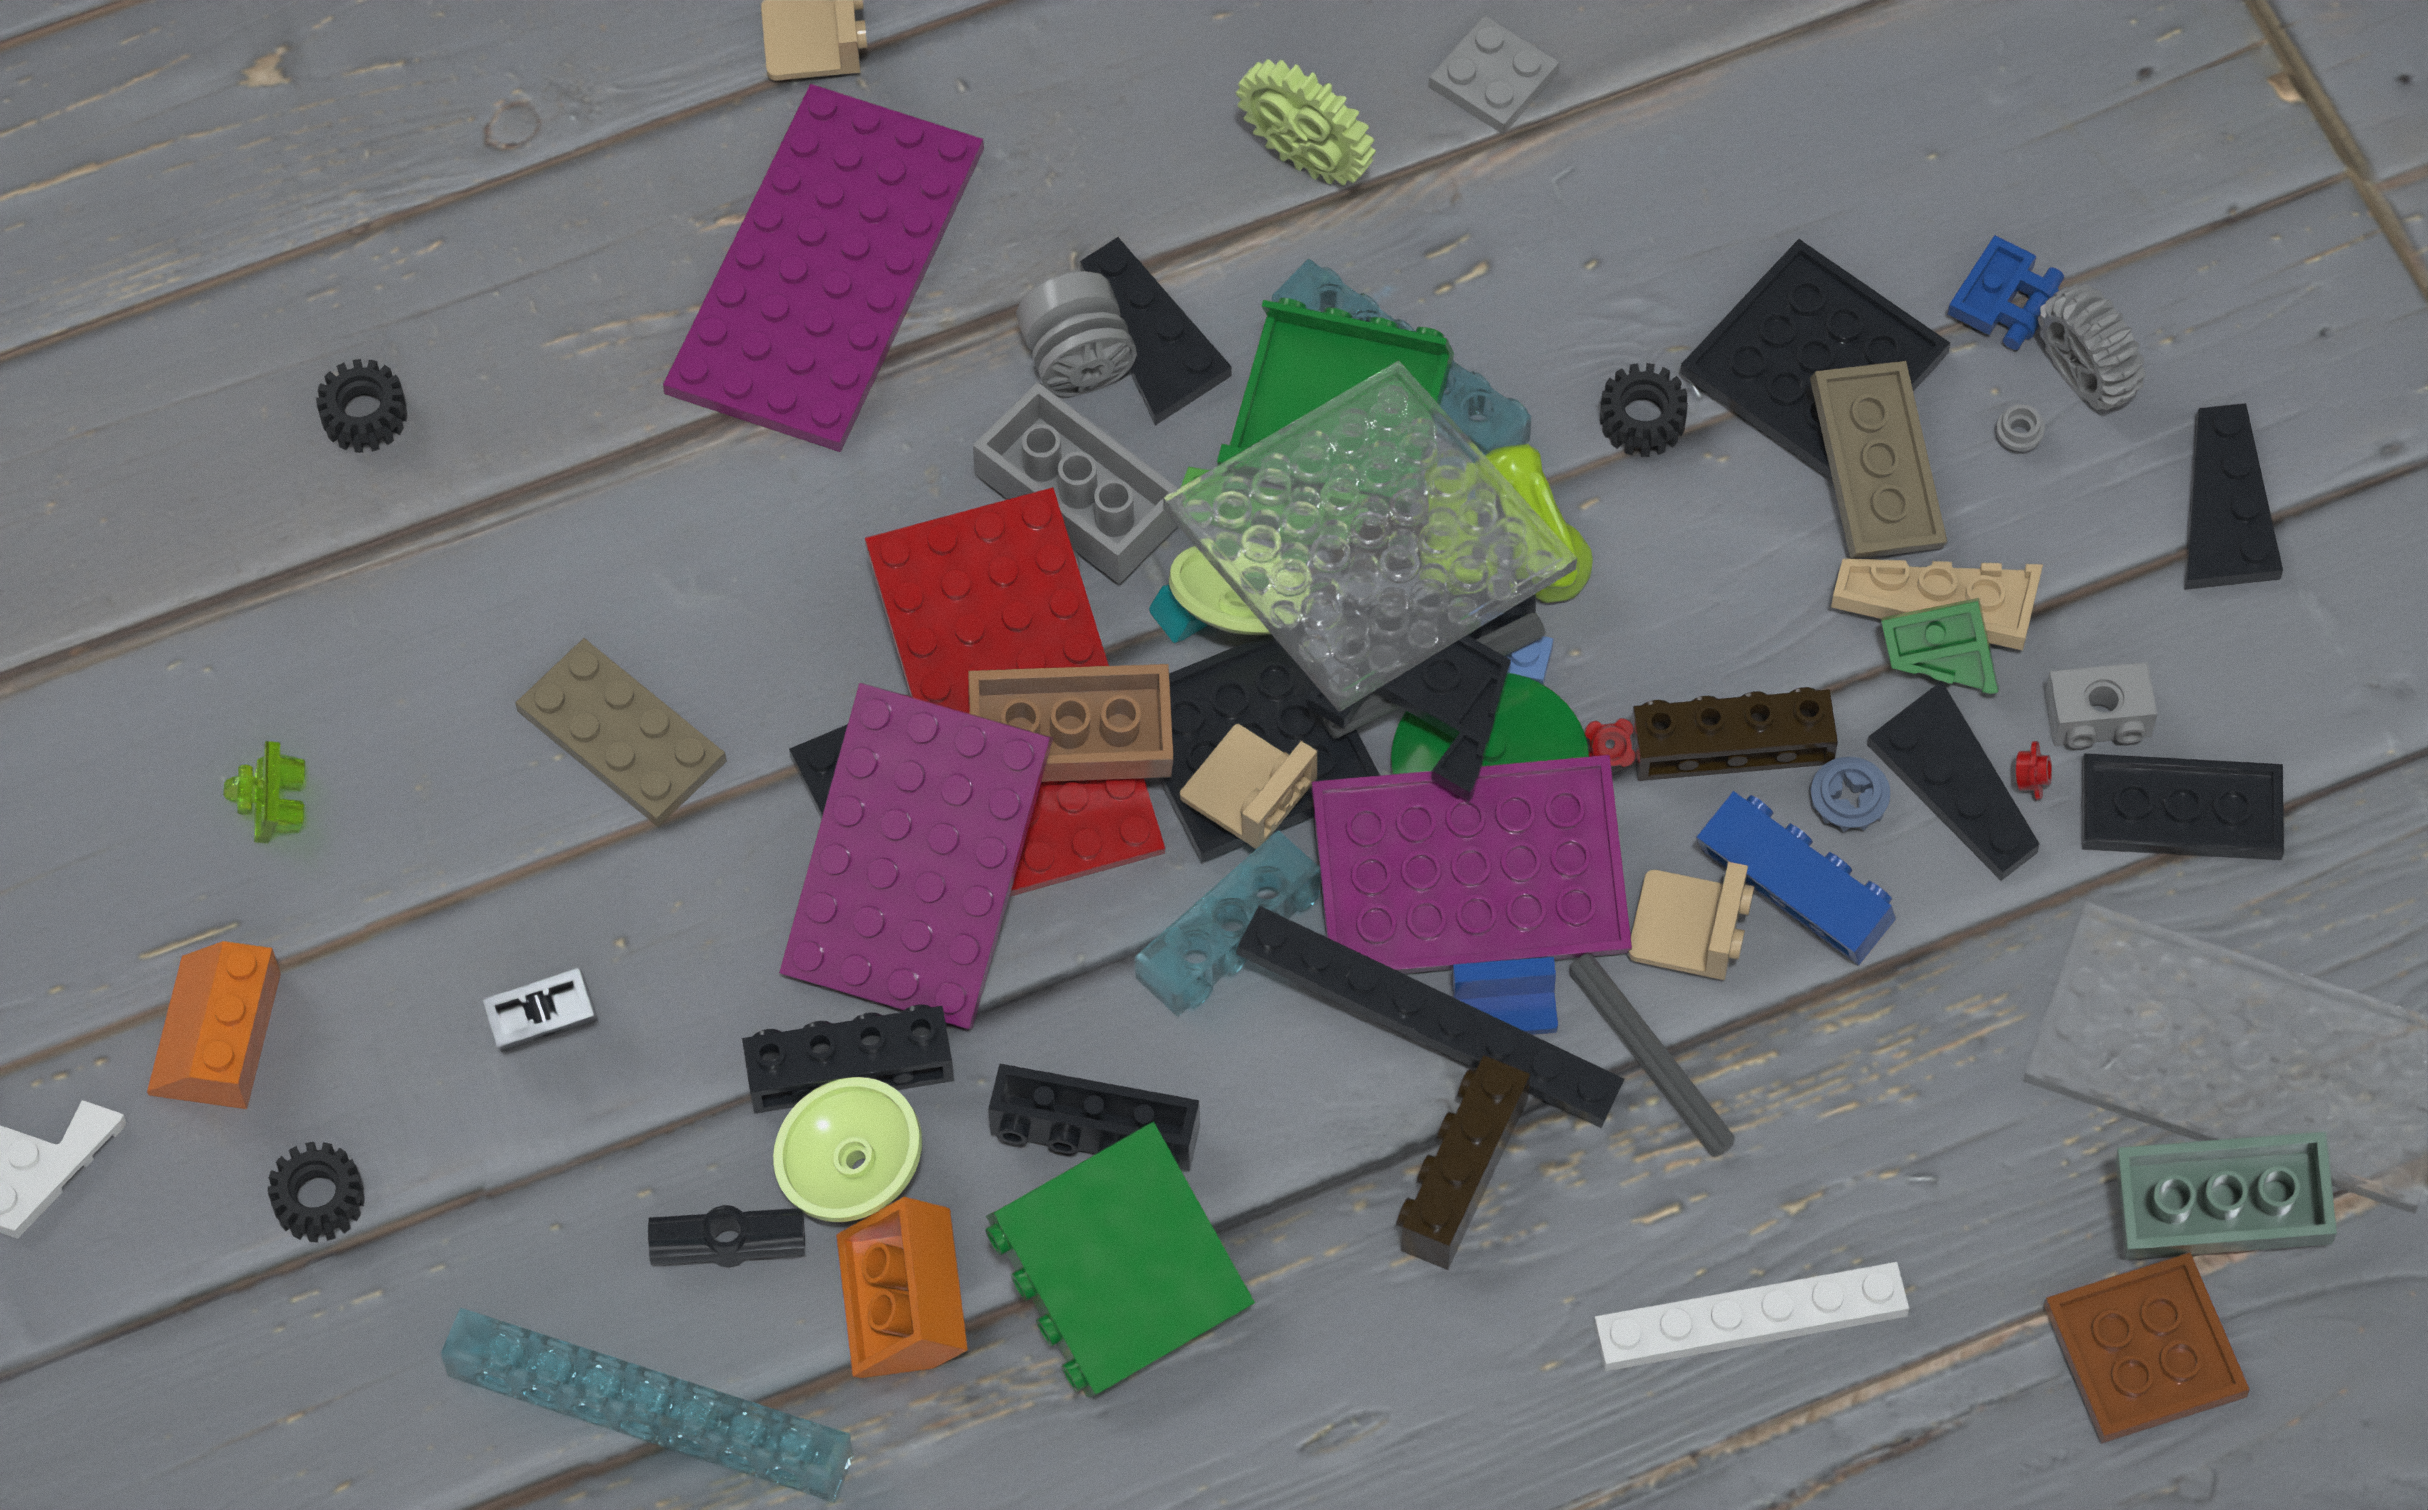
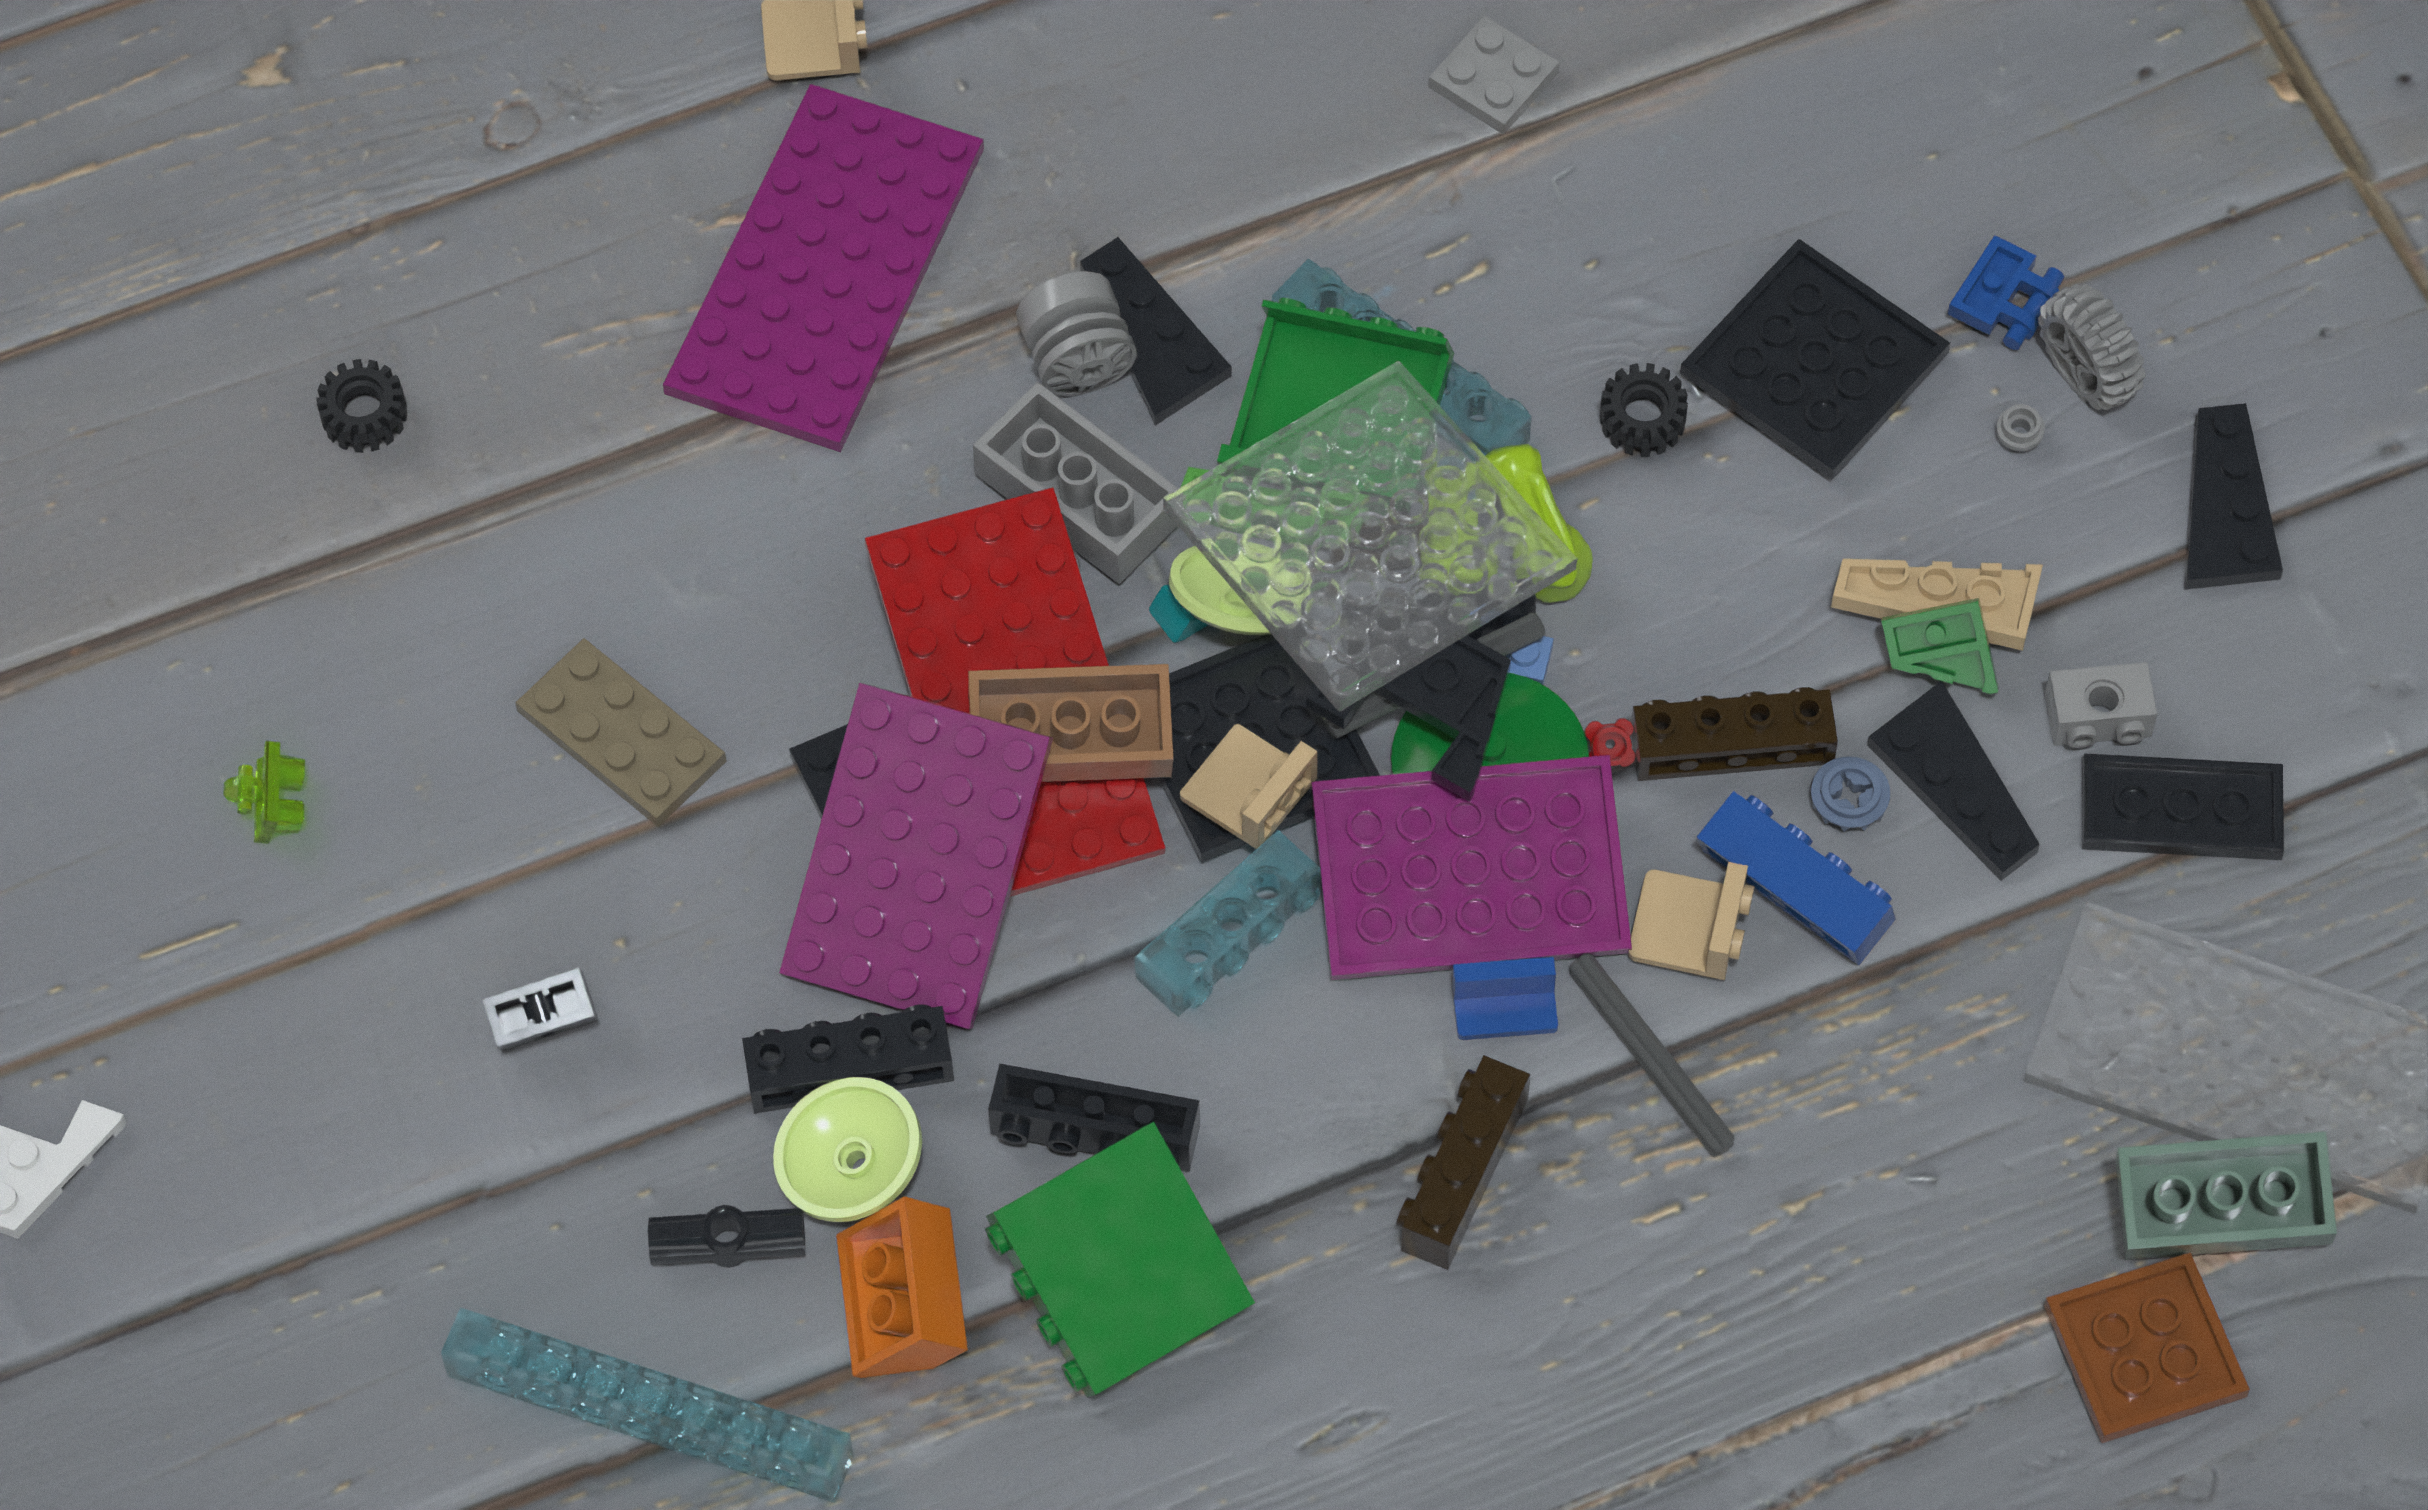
orange slope [147,941,281,1109] -> none
black tyre [267,1142,365,1242] -> none
yellowish green gear [1236,59,1376,185] -> none
black plate [1236,905,1625,1128] -> none
white plate [1594,1262,1909,1371] -> none
dark tan plate [1810,361,1948,559] -> none
red plate [2016,741,2052,800] -> none

